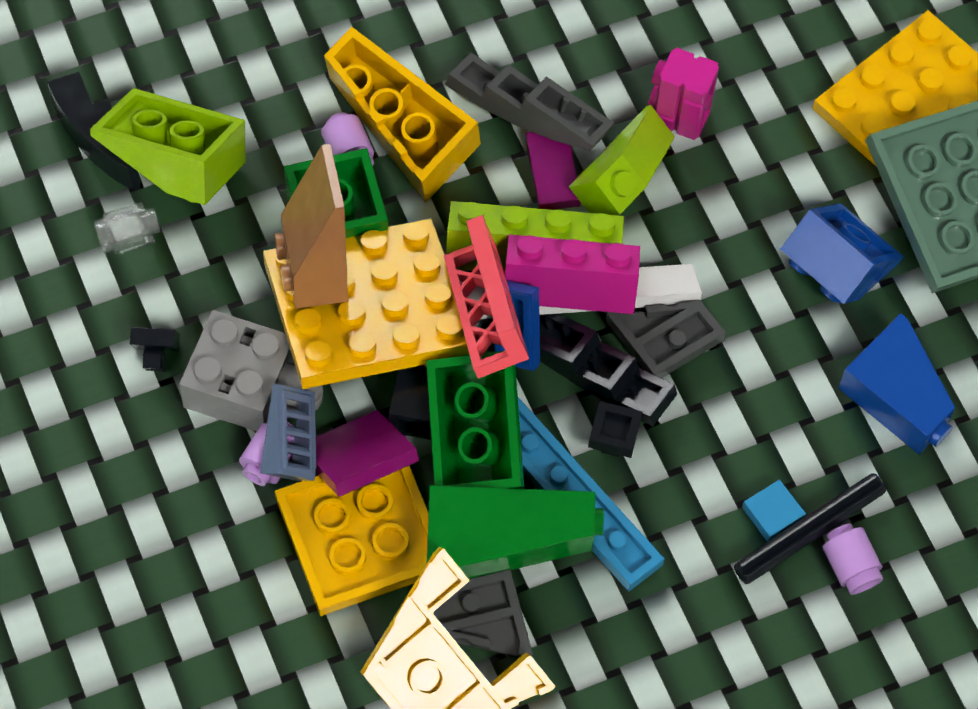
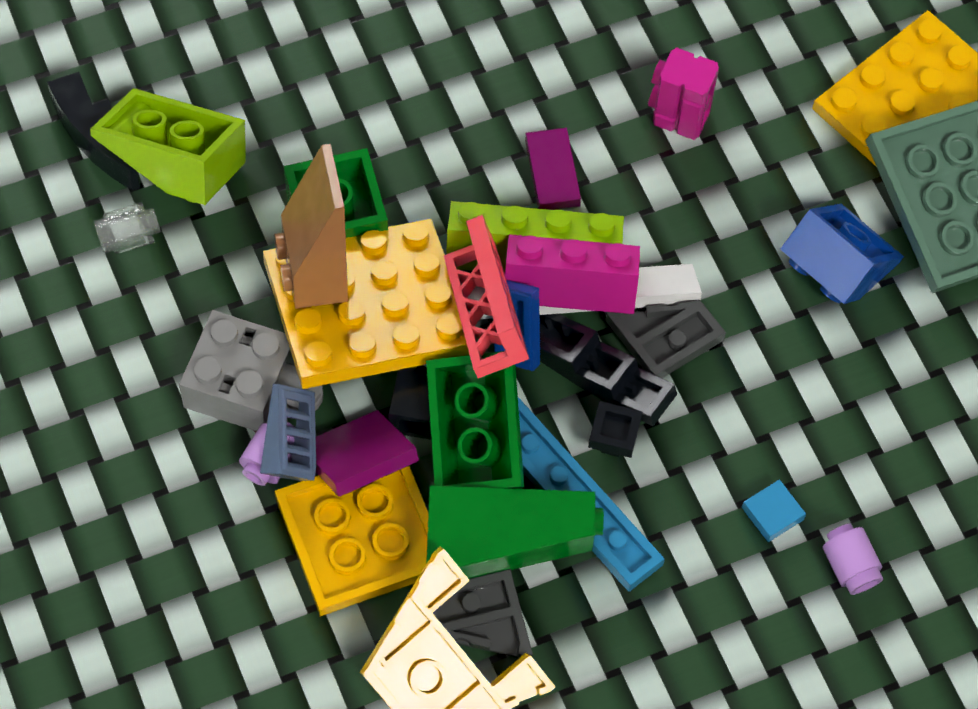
black tile [130,327,180,372] -> none
lavender brick [321,113,374,166] -> none
yellow wedge [324,27,481,203] -> none
dark grey slope [445,53,614,151] -> none
lime slope [569,105,675,215] -> none
black axle [734,473,886,584] -> none
blue slope [838,313,955,455] -> none

